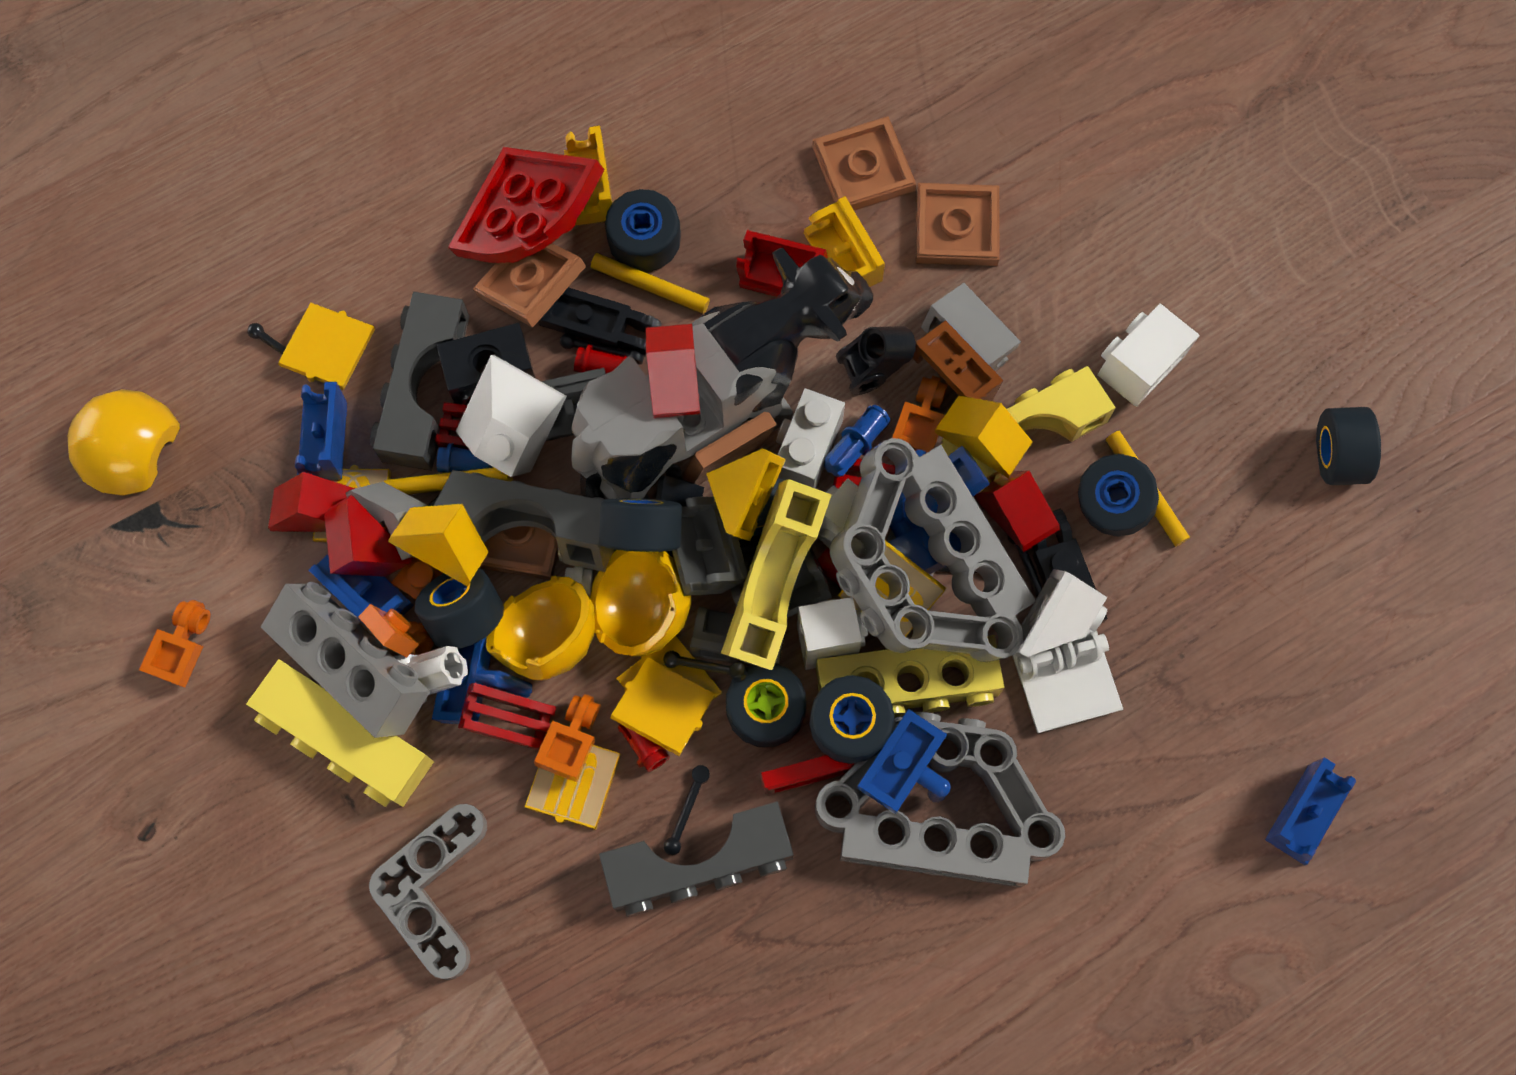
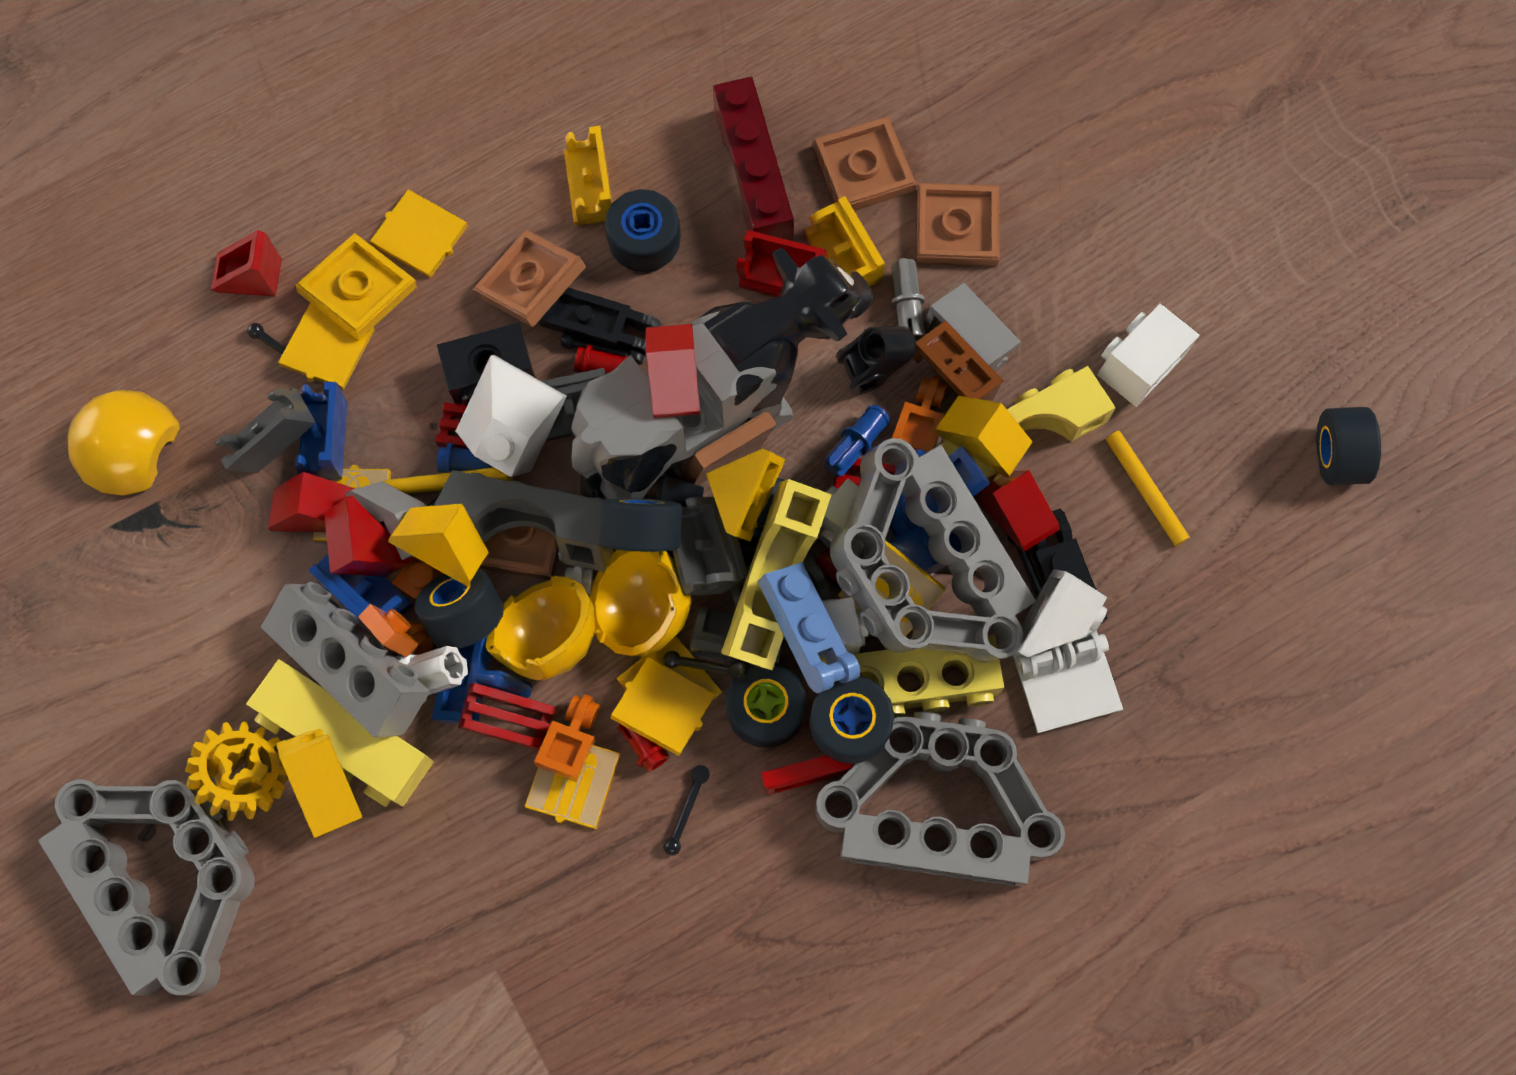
orange plate [139,600,210,687] -> none
light grey beam [369,804,487,980] -> none
dark grey arch [370,291,470,471] -> none
red plate [448,147,605,263] -> none
yellow bar [591,253,710,314] -> none
dark grey arch [599,801,794,917] -> none
white brick [776,388,845,489] -> none
blue plate [857,709,951,814] -> none
black wheel [1078,454,1159,537] -> none
blue hinge [1265,757,1356,865] -> none
none -> light grey brick [38,779,255,996]
none -> yellow gear [185,721,288,821]
none -> red slope [211,230,282,297]
none -> dark grey hinge [215,387,316,473]
none -> yellow hinge [276,728,363,838]
none -> yellow tile [296,233,417,341]
none -> yellow piece [370,189,468,278]
none -> dark red arch [713,76,794,241]
none -> medium blue plate [758,562,860,693]
none -> light grey axle [891,258,926,341]

